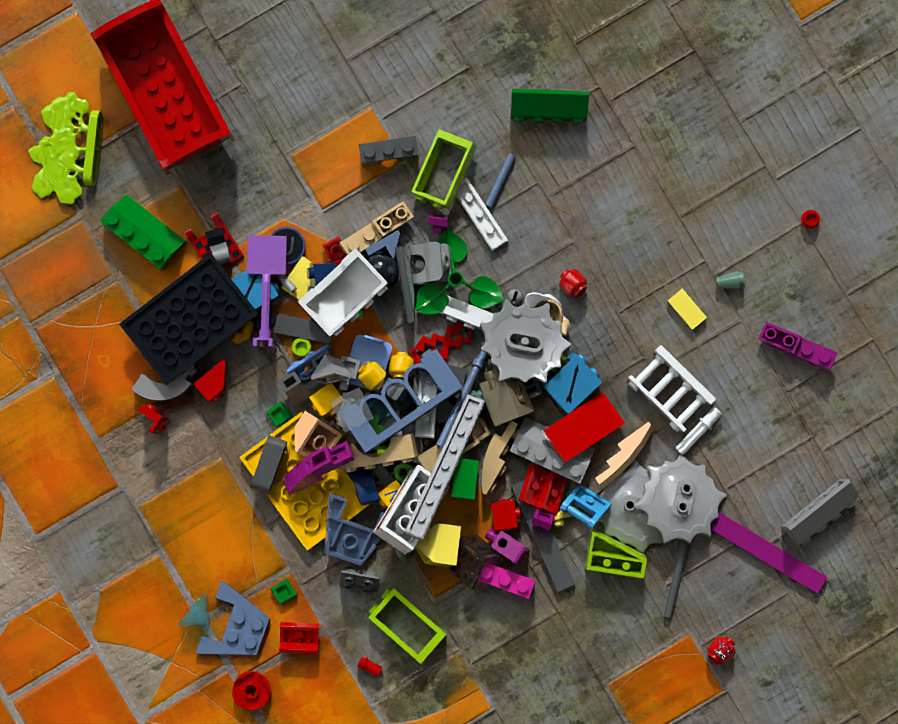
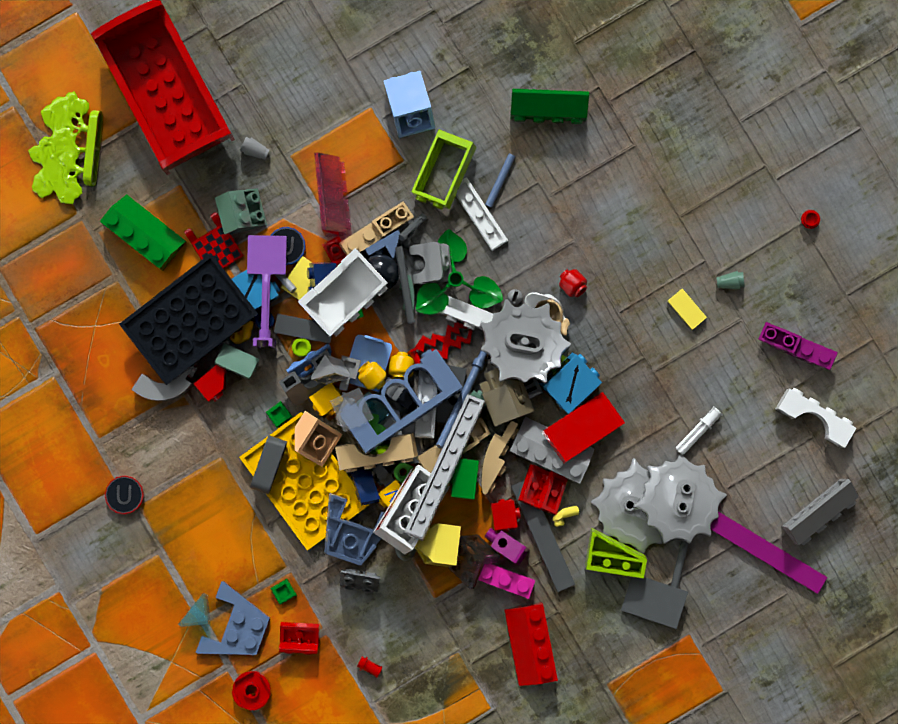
red bracket [138,404,167,434] -> none
leg [205,227,232,265] -> none
magenta slope [284,441,355,495] -> none
dark grey arch [359,136,419,167] -> none
lime window [368,587,446,664] -> none
magenta tile [428,213,449,235] -> none
magenta tile [531,508,555,534] -> none
dark azure plate [560,484,611,530] -> none
light nougat slope [595,422,653,490] -> none
white fence [627,345,716,432] -> none
red head [707,636,736,665] -> none
none -> black tile [105,476,144,514]
none -> sand green slope [215,188,267,234]
none -> sand green panel [215,343,259,379]
none -> light grey cone [240,137,270,160]
none -> clear pink slope [314,152,351,237]
none -> light blue slope [384,71,435,138]
none -> dark grey hose [398,213,427,248]
none -> red slope [504,602,558,686]
none -> dark grey tile [621,577,688,629]
none -> white arch [775,388,856,448]

